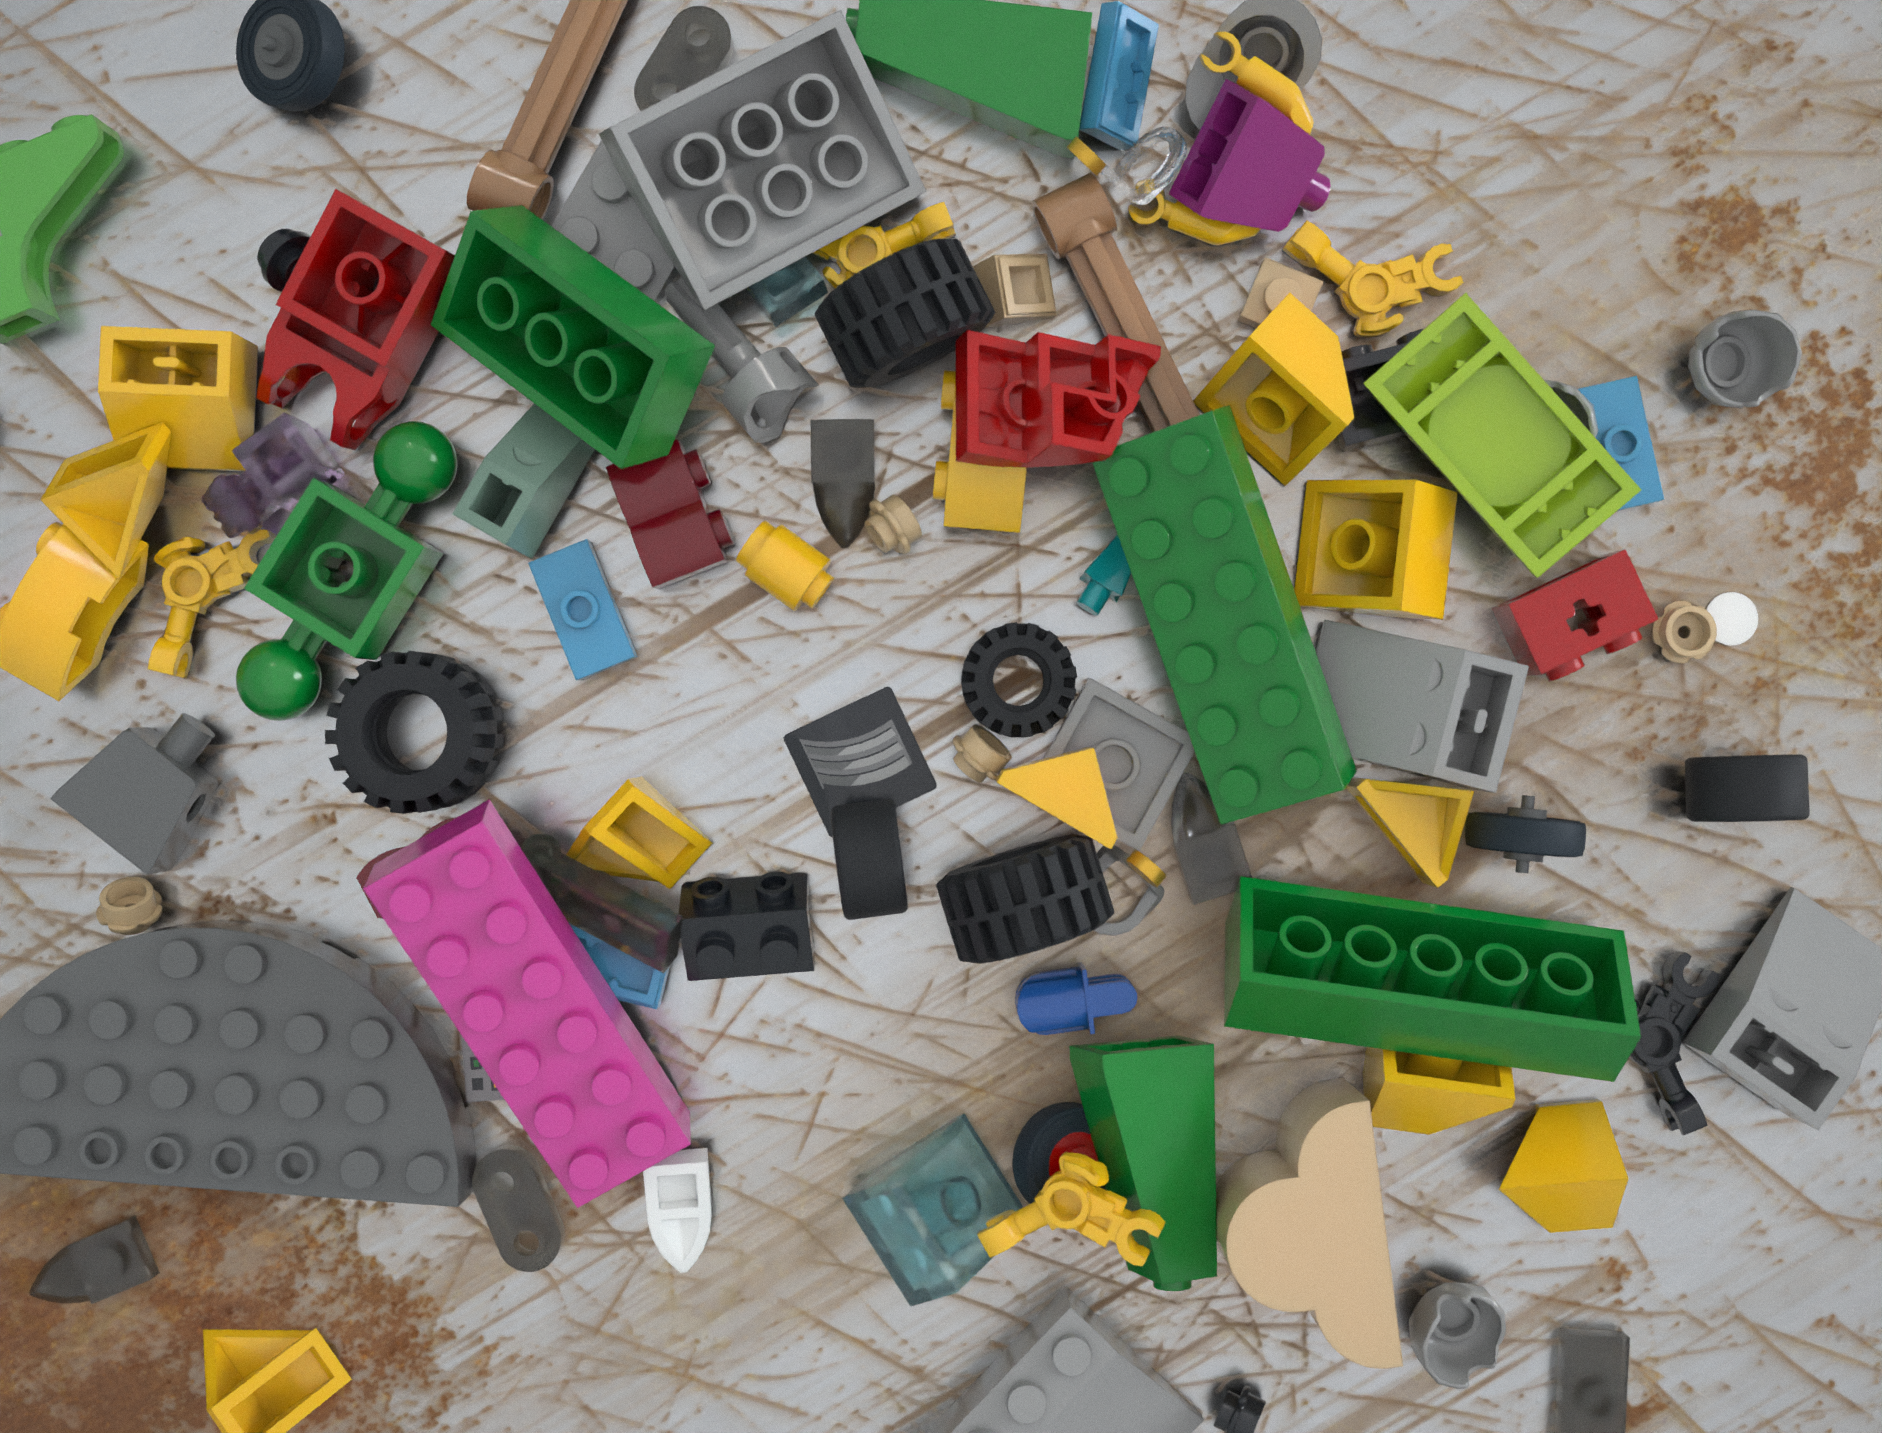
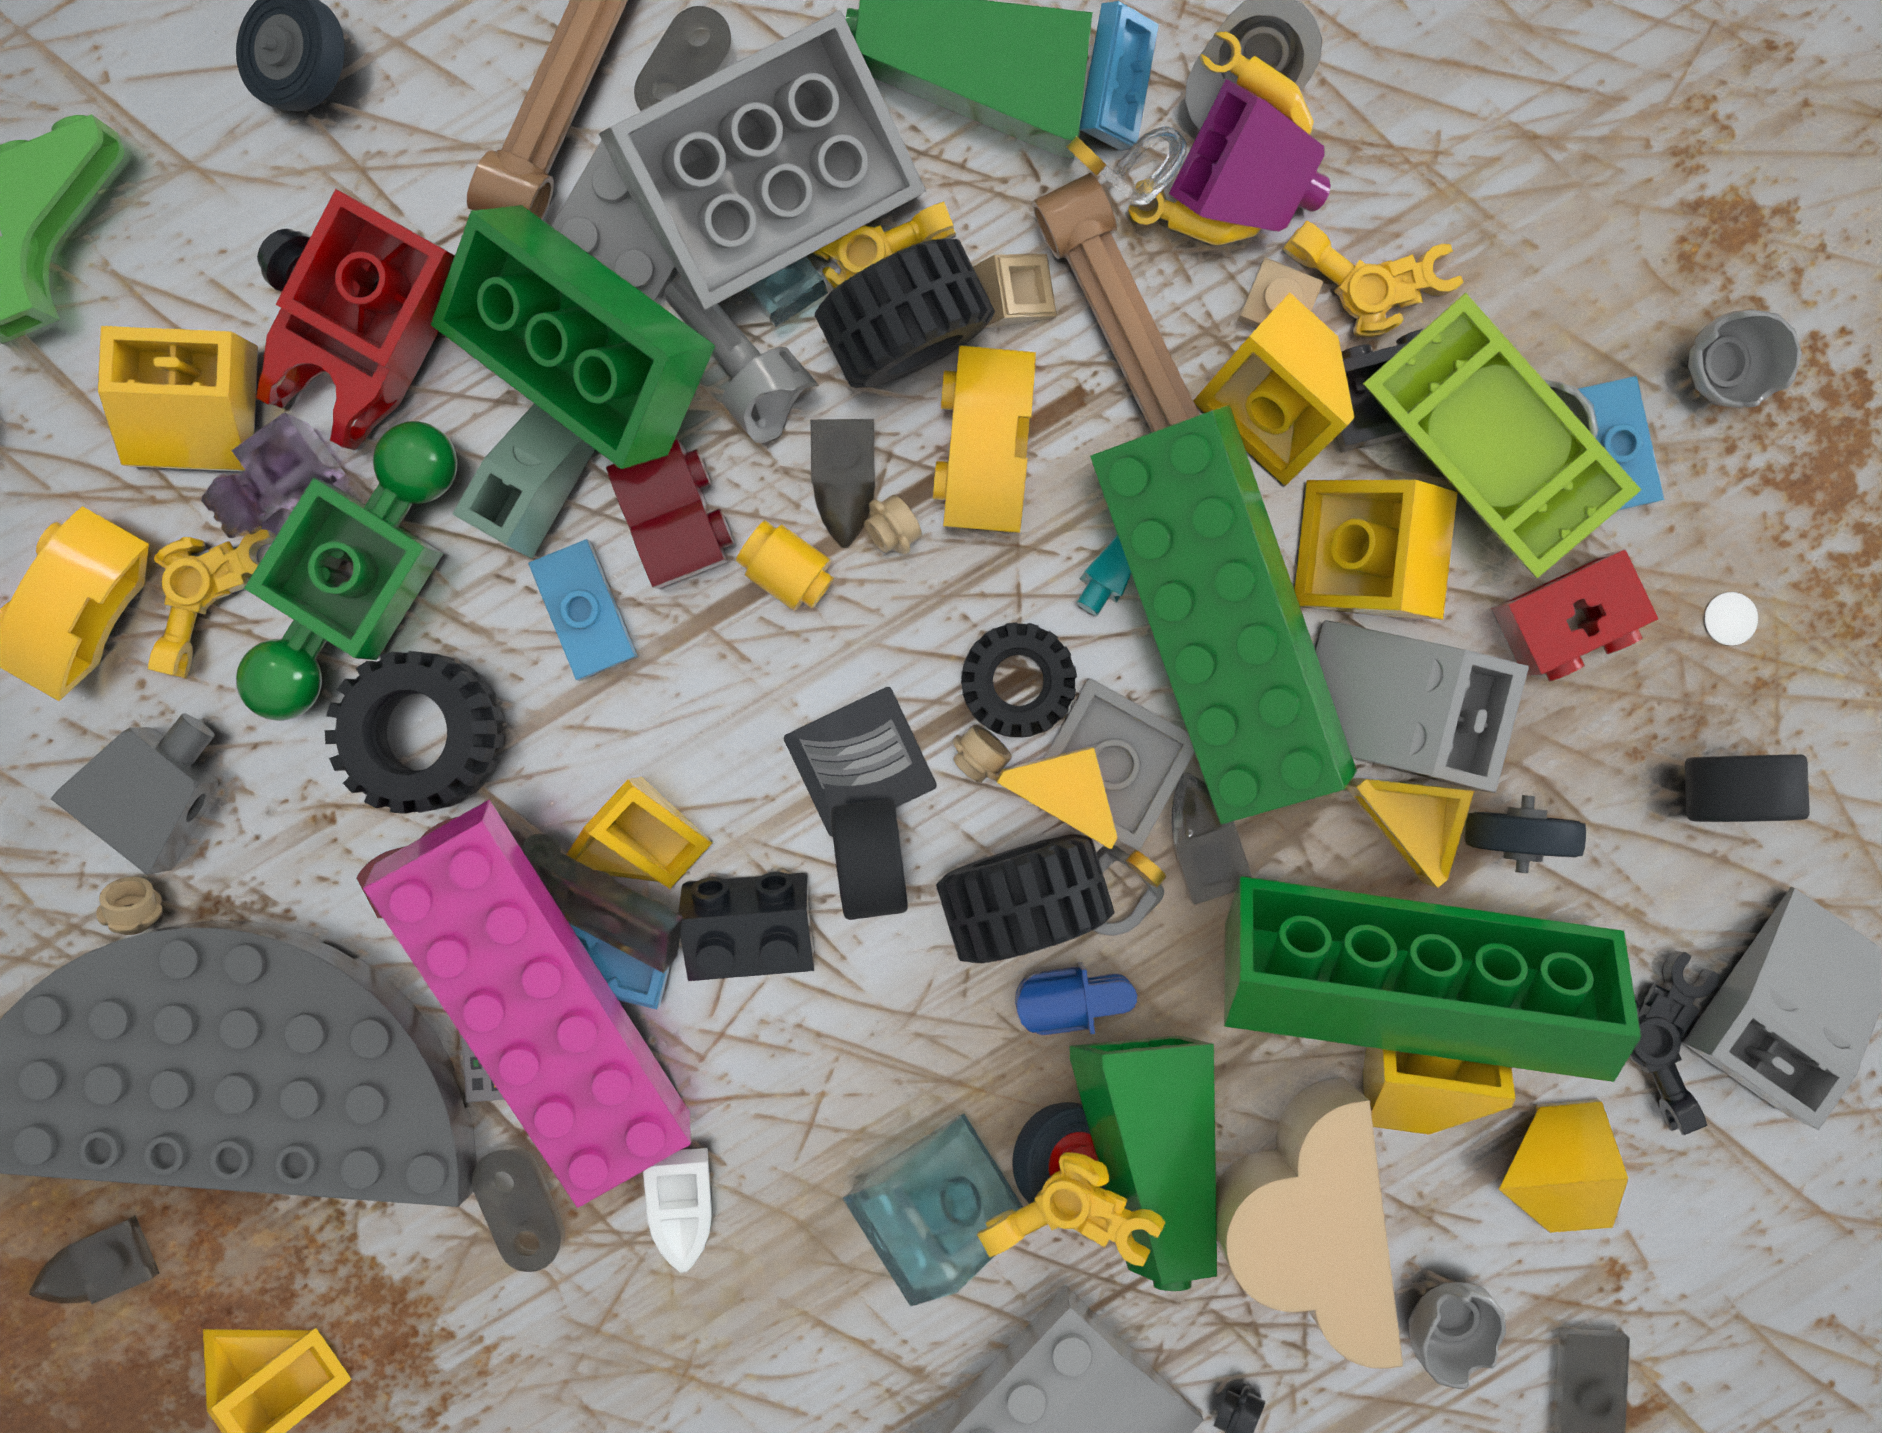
yellow slope [40,422,171,579] -> none
red slope [956,330,1161,468] -> none
tan plate [1651,601,1717,663] -> none

